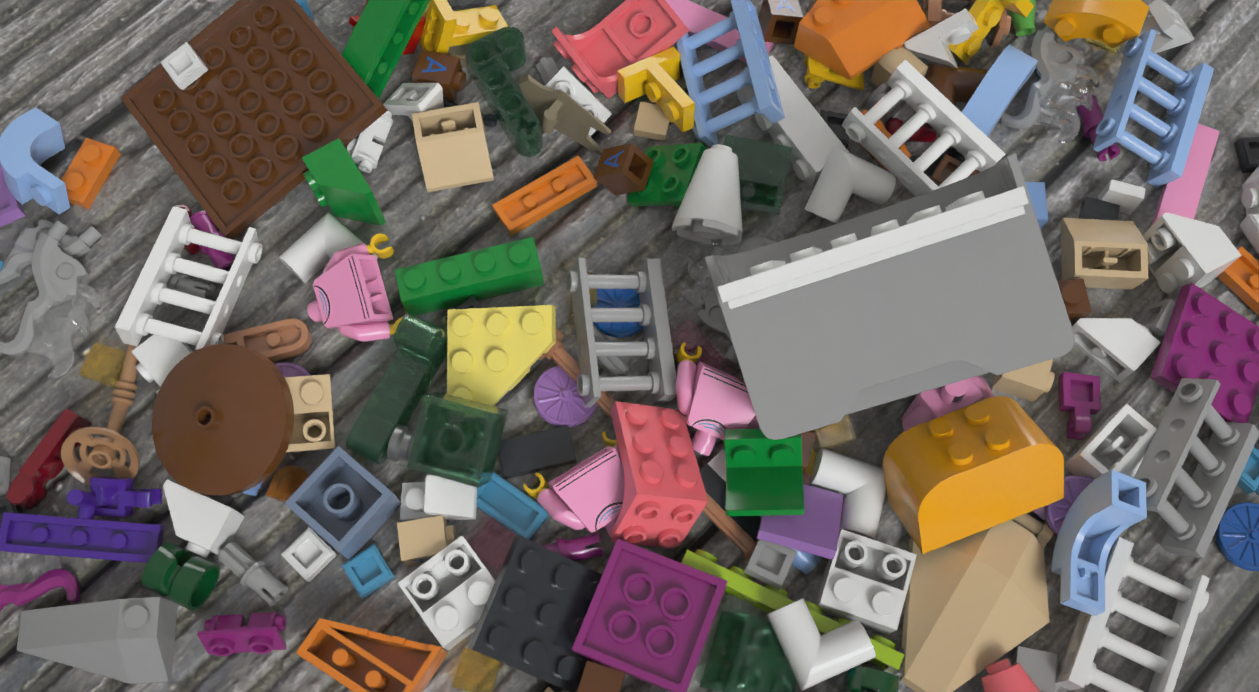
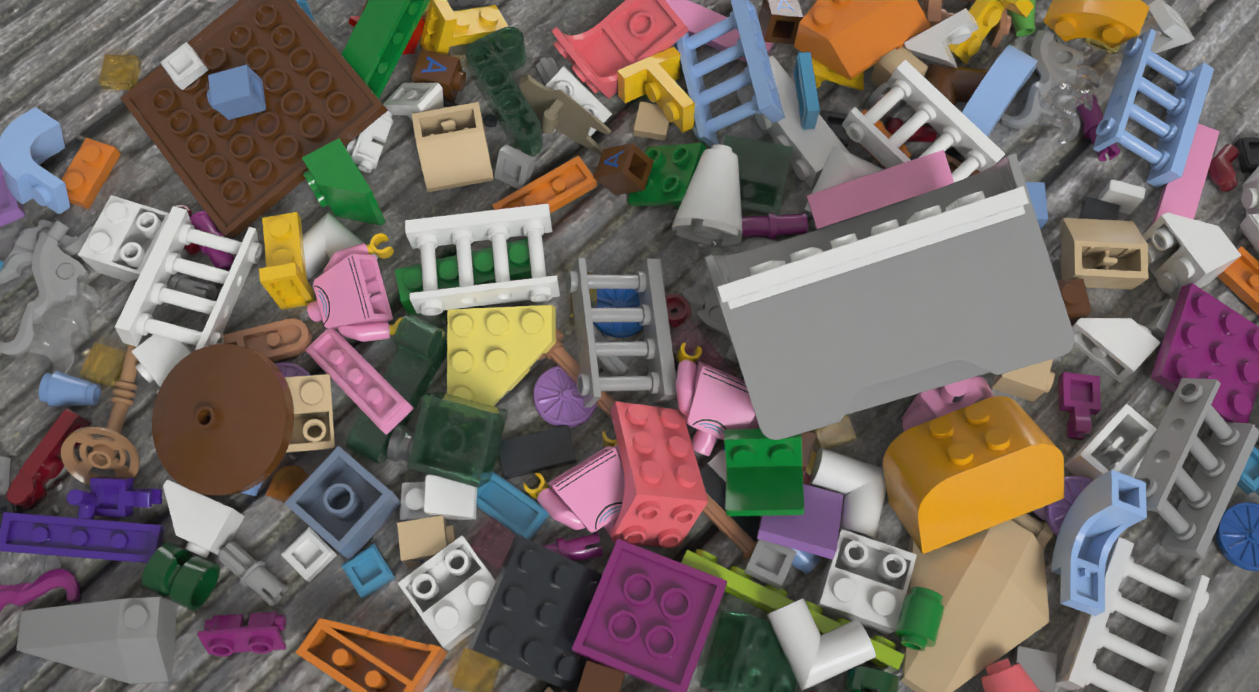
none -> medium blue cone [39,371,101,406]
none -> white slope [78,195,169,282]
none -> clear yellow plate [98,54,142,90]
none -> medium blue brick [207,65,266,120]
none -> yellow bracket [259,212,315,310]
none -> bright pink tile [305,329,414,435]
none -> white fence [405,204,560,316]
none -> light grey tile [494,144,536,190]
none -> dark red plate [665,294,692,328]
none -> magenta pin [742,212,808,239]
none -> dark azure tile [793,52,820,130]
none -> bright pink tile [806,150,954,229]
none -> green brick [895,587,945,651]
none -> dark red arm [1208,144,1239,192]

